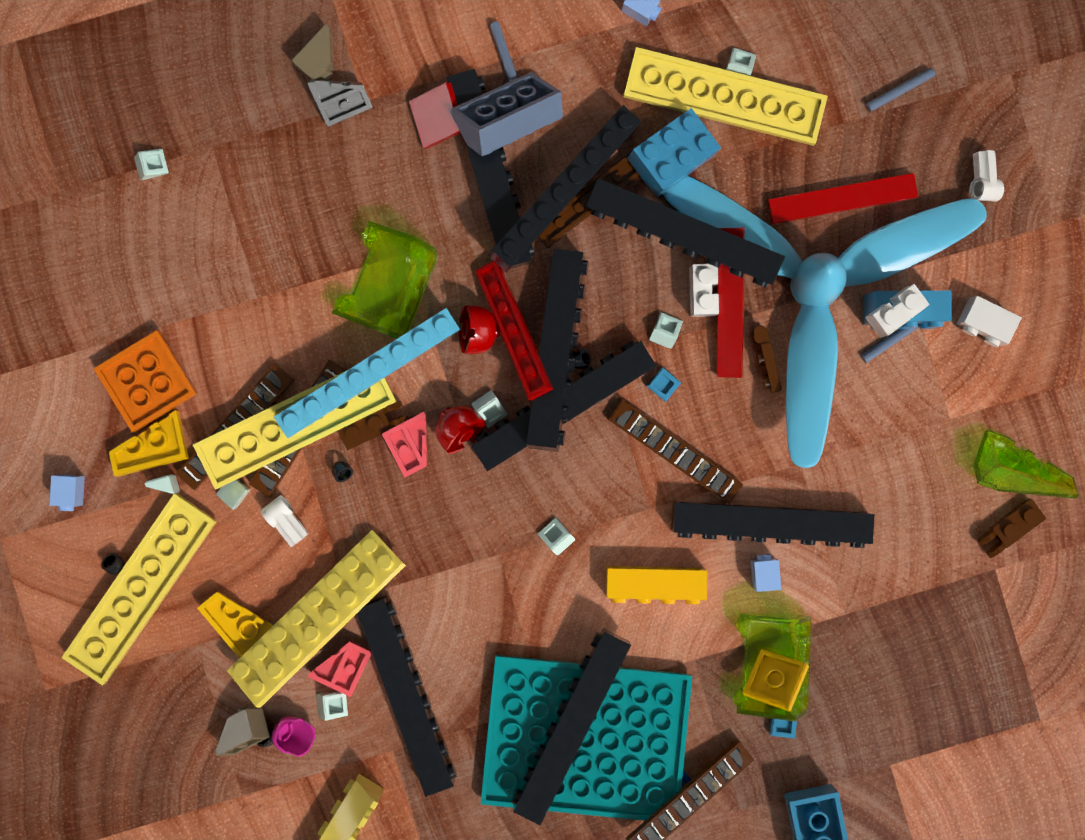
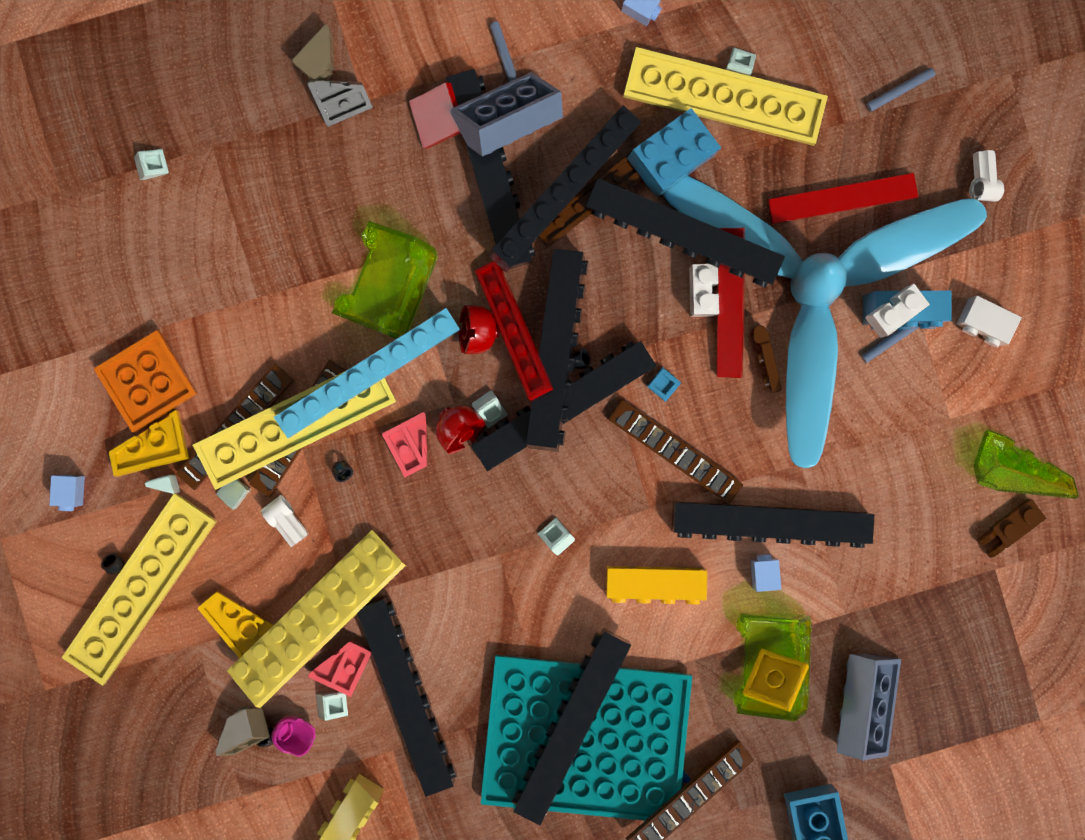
reddish brown hinge [338,401,409,450] -> none
light aqua slope [649,312,683,349] -> none
dark azure tile [769,709,798,739] -> none
none -> sand blue slope [837,653,901,761]

